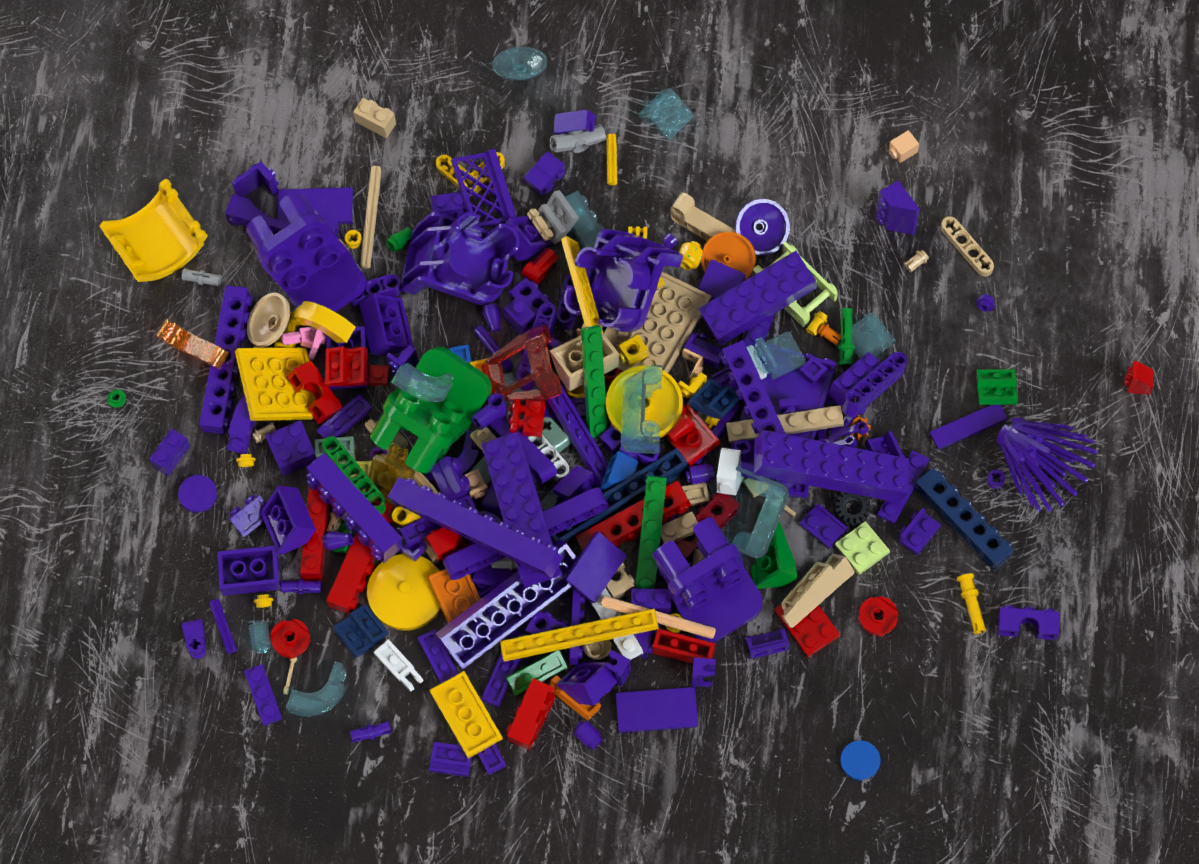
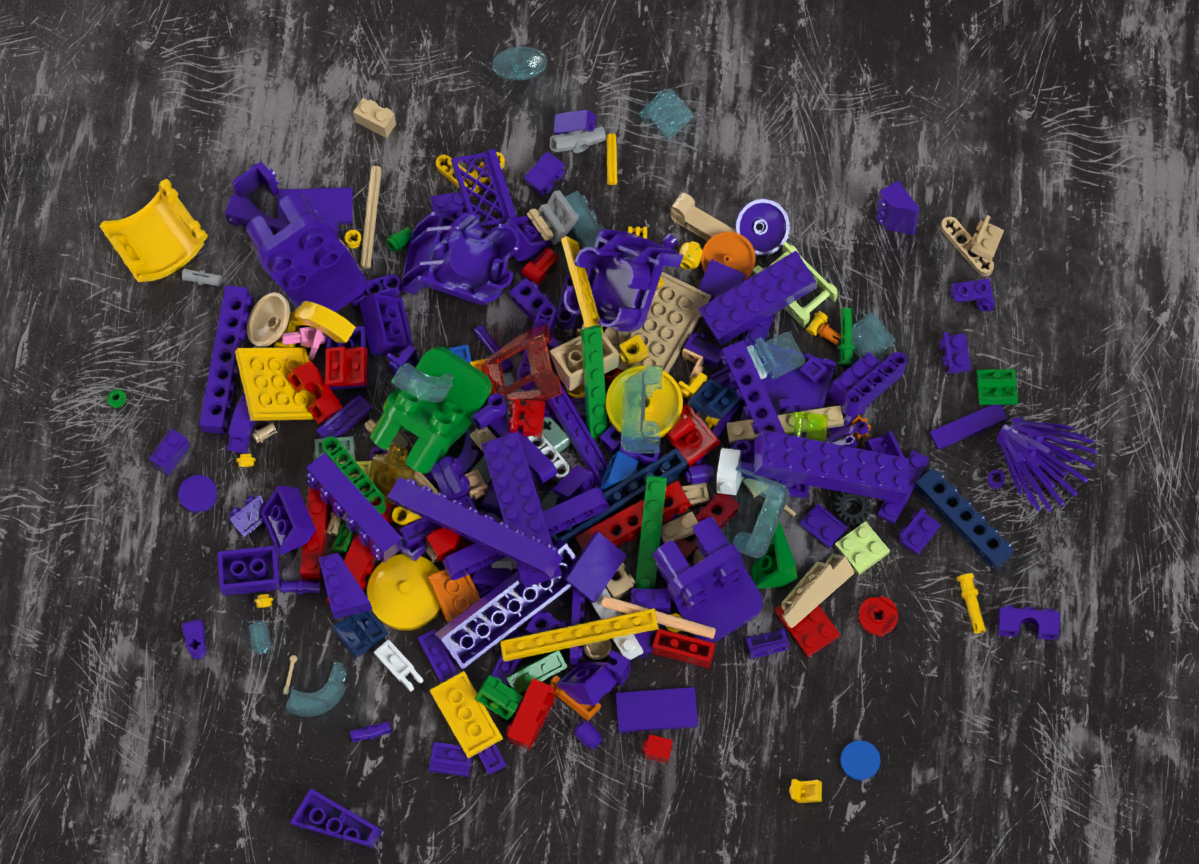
clear orange beam [156,319,229,370] -> none
dark purple axle [209,599,237,654] -> none
dark purple plate [244,664,282,726] -> none
dark purple brick [265,420,316,476] -> none
red plate [271,619,311,659] -> none
dark purple cone [323,531,353,550] -> none
red plate [368,365,389,386] -> none
dark purple cone [482,304,502,333] -> none
dark purple torso [502,297,536,341] -> none
dark purple hinge [692,658,716,688] -> none
light nougat brick [889,130,919,163] -> none
tan pin [904,250,929,273] -> none
red slope [1124,361,1154,395] -> none
none -> dark purple wedge [290,789,383,849]
none -> dark purple wedge [319,553,373,619]
none -> green brick [474,675,523,721]
none -> red brick [642,735,673,764]
none -> yellow bracket [789,779,822,803]
none -> clear neon green plate [793,412,829,442]
none -> dark purple bracket [939,332,971,374]
none -> dark purple bracket [950,279,993,303]
none -> tan bracket [971,215,1004,261]

